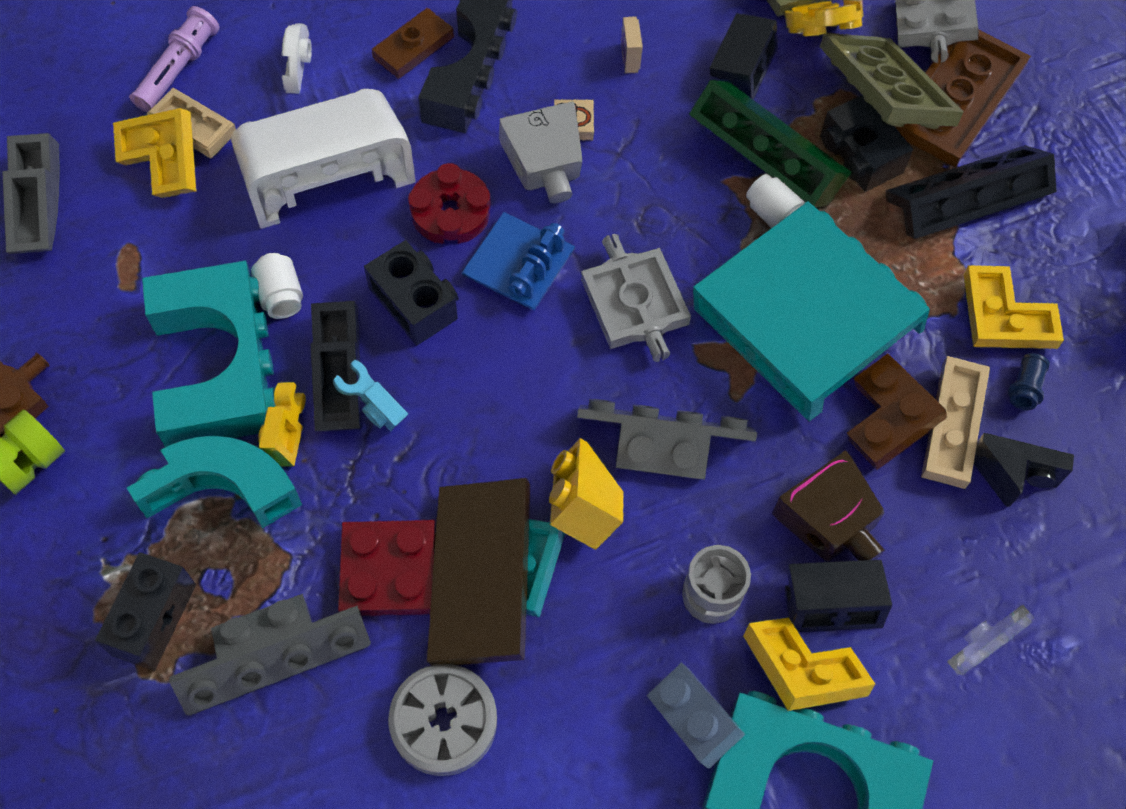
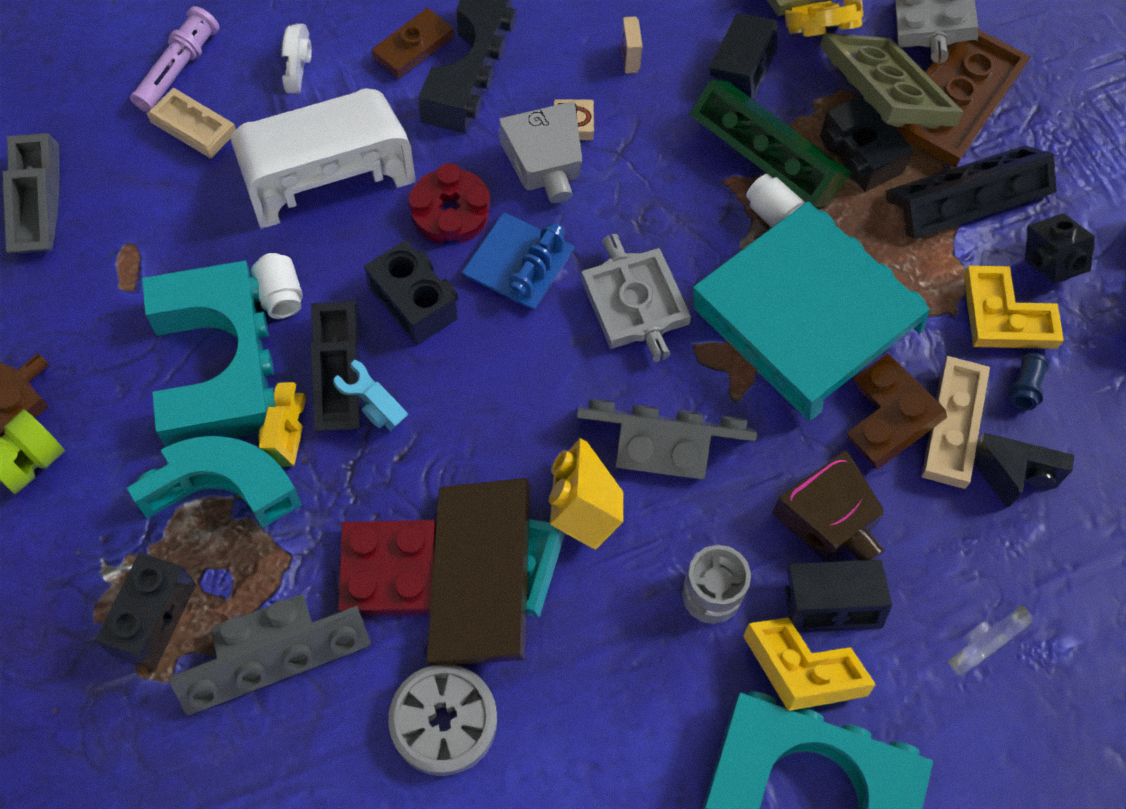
yellow plate [113,108,196,198] -> none
sand blue plate [647,662,745,769] -> none
none -> black brick [1025,213,1095,284]

